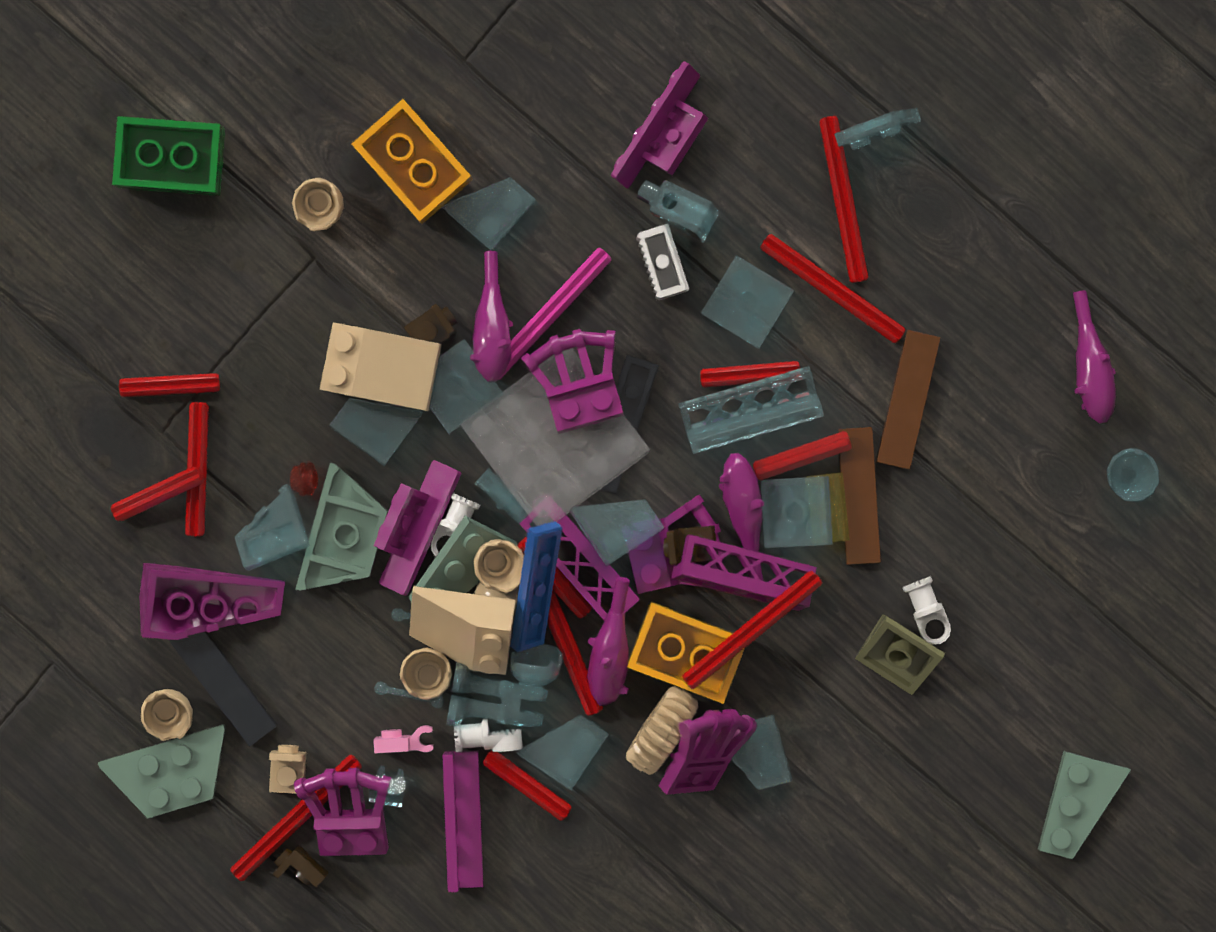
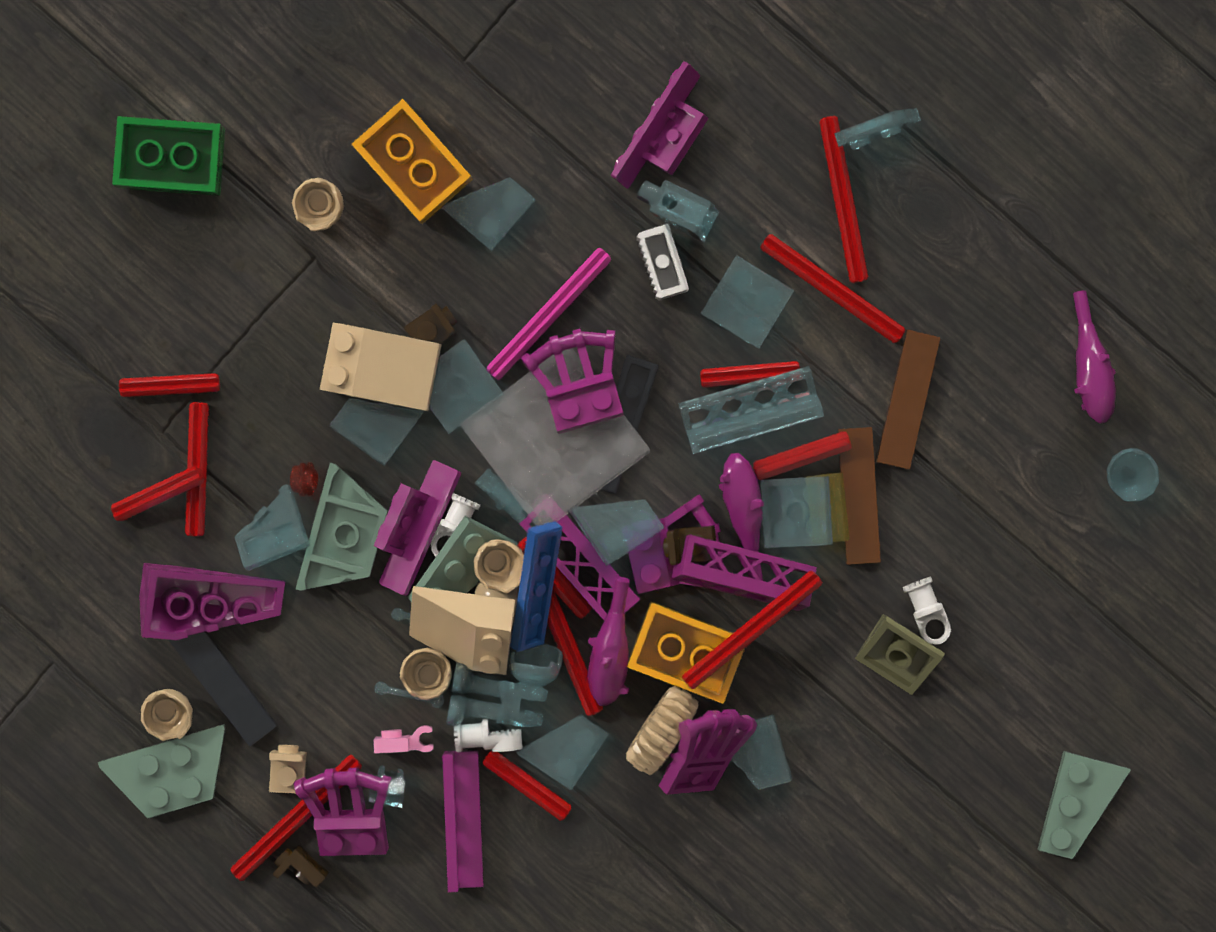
magenta piece [470,251,513,383] -> none

